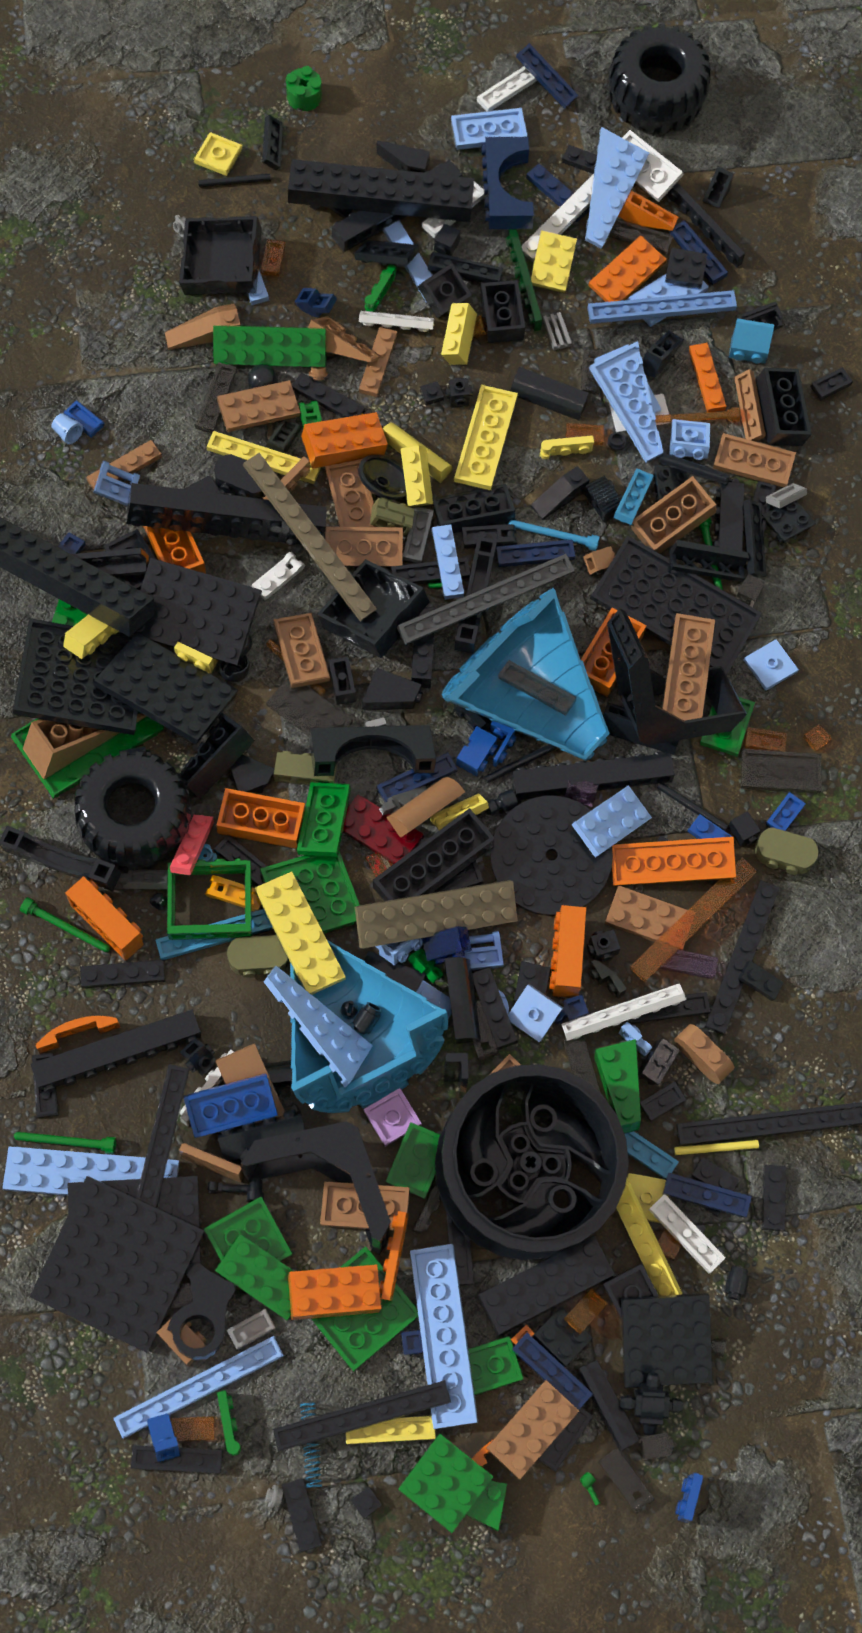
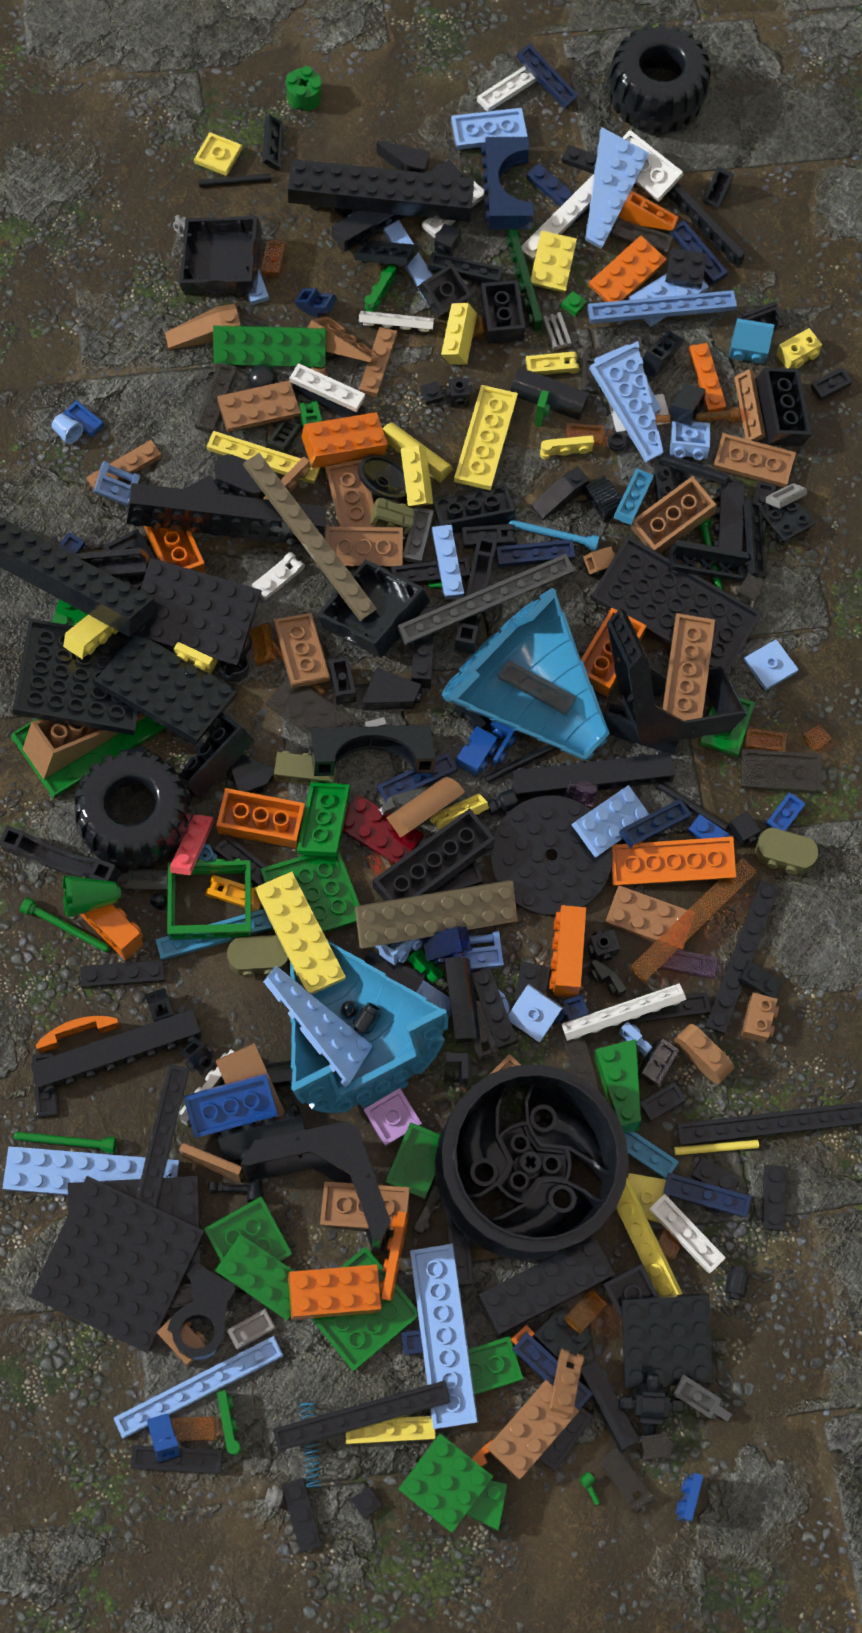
none -> green cone [62,875,121,917]
none -> black brick [145,988,174,1022]
none -> clear orange tile [251,623,276,666]
none -> white plate [290,363,365,412]
none -> light yellow plate [526,352,580,375]
none -> green plate [535,390,550,427]
none -> medium nougat plate [549,1349,584,1416]
none -> green plate [561,291,587,317]
none -> dark blue plate [619,799,692,849]
none -> black brick [668,384,706,426]
none -> dark grey hinge [672,1374,732,1422]
none -> medium nougat brick [741,992,779,1043]
none -> light yellow brick [776,328,822,369]

